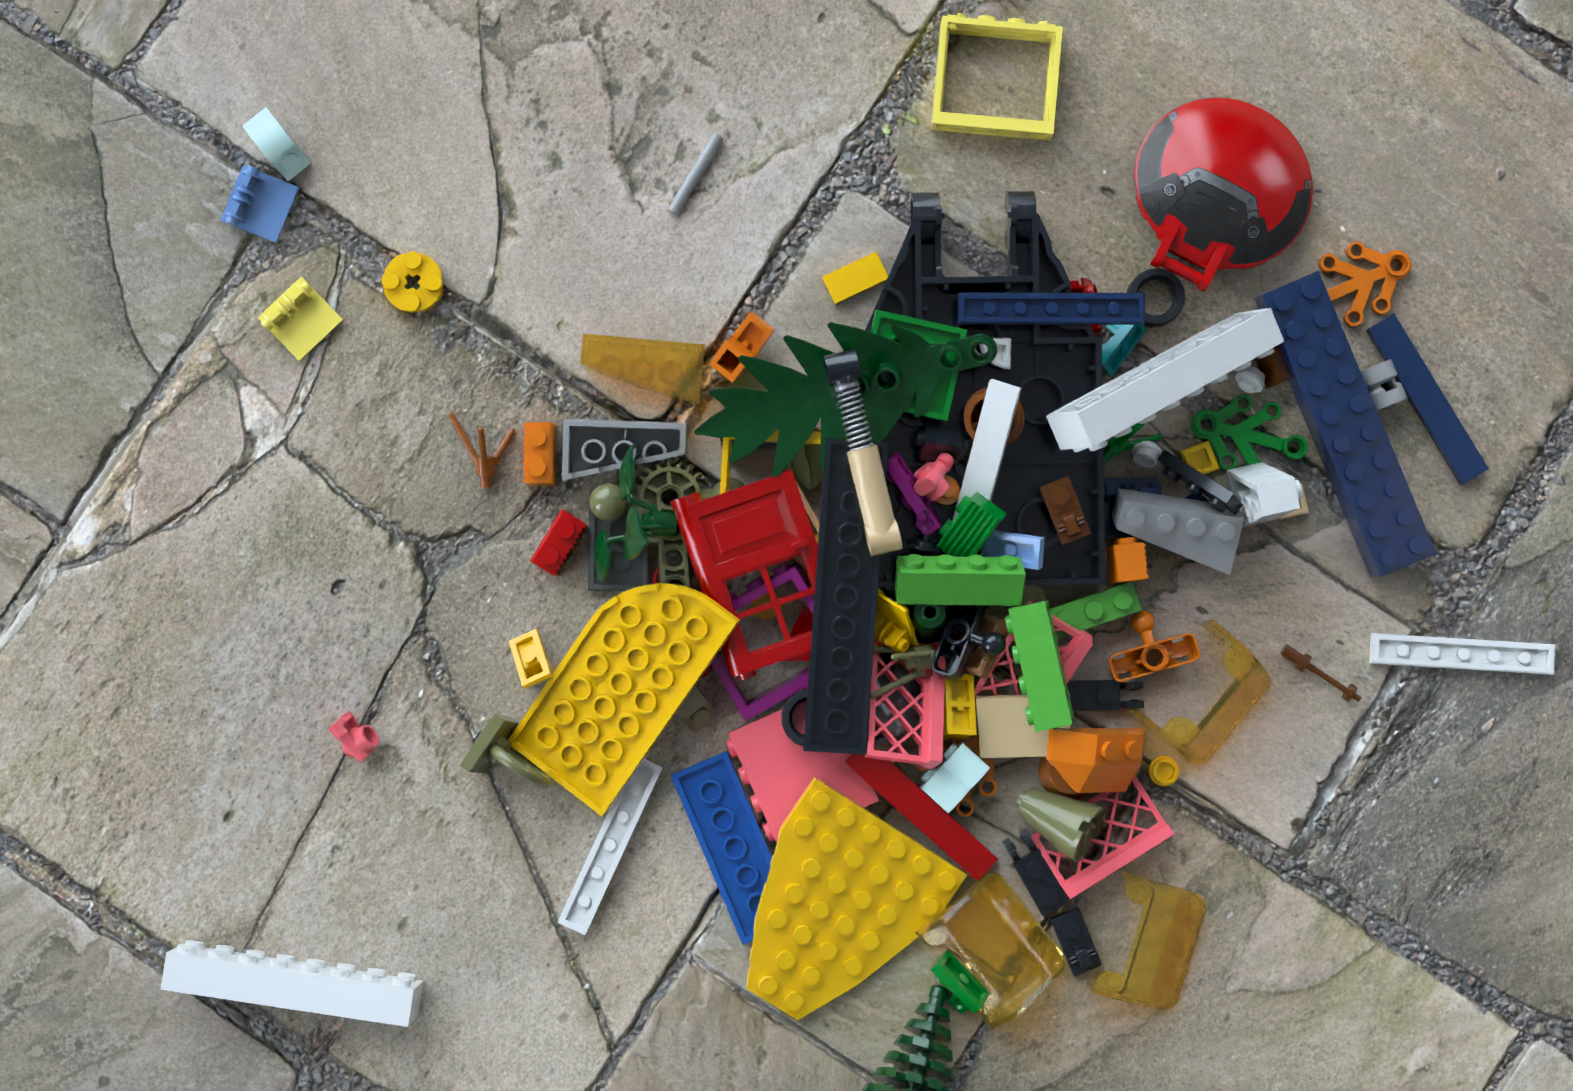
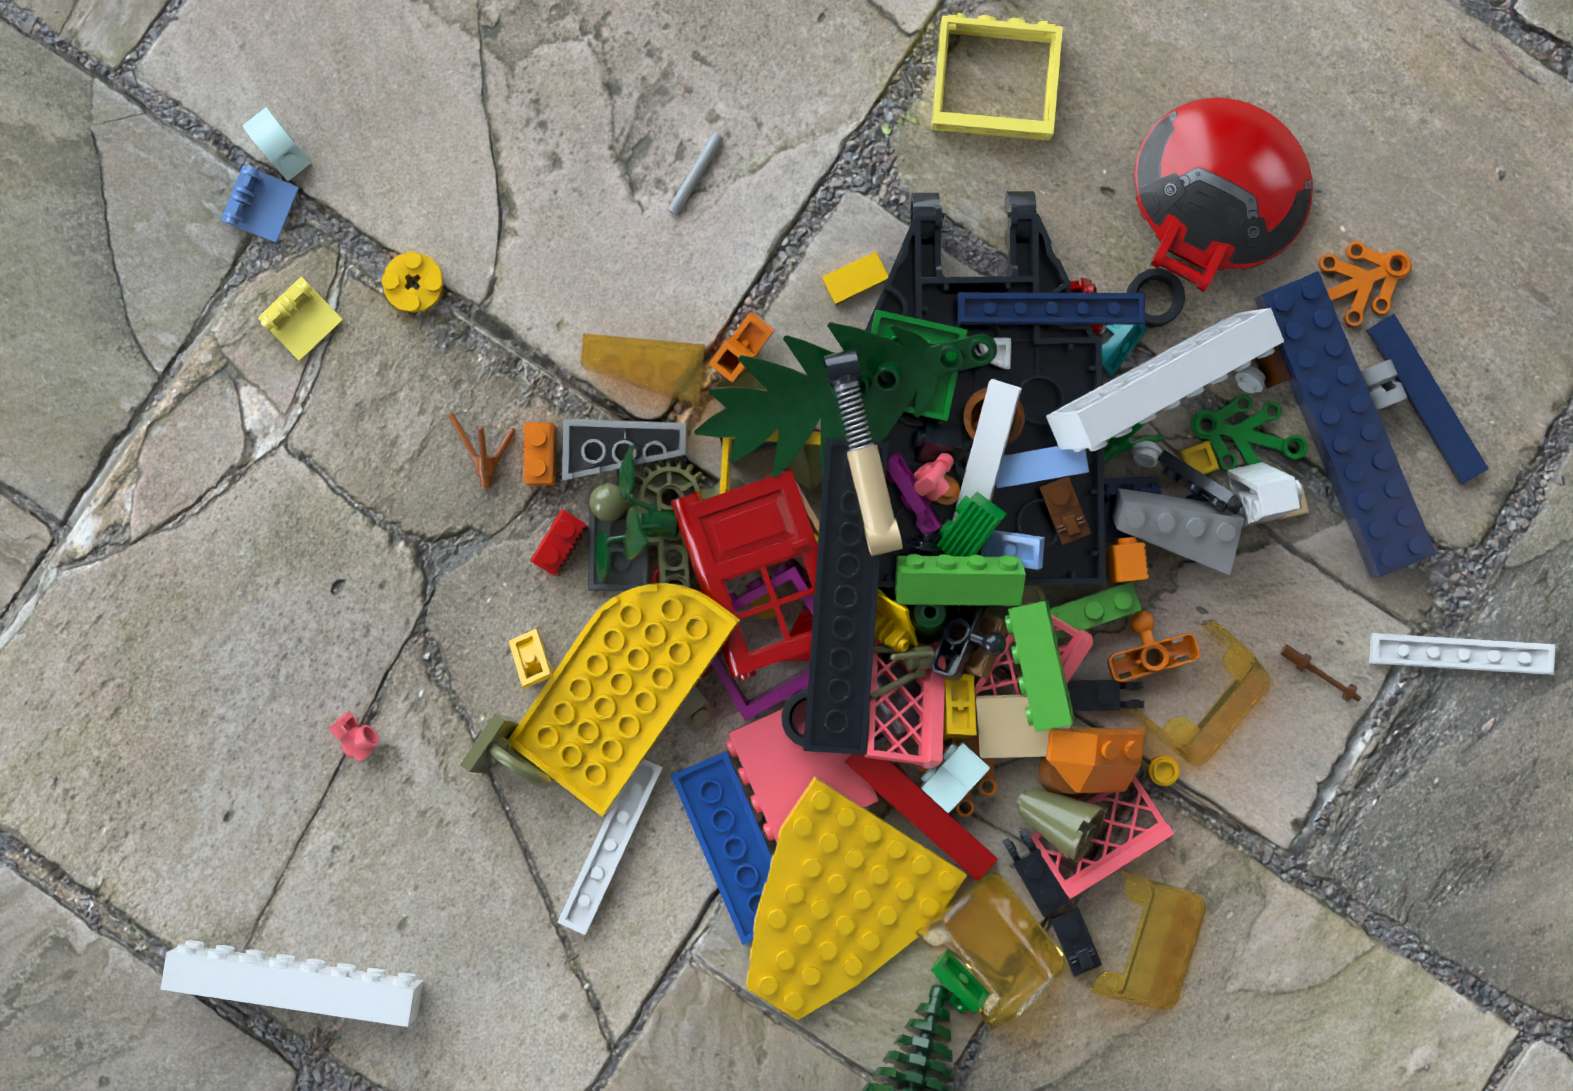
none -> light blue tile [996,446,1089,488]

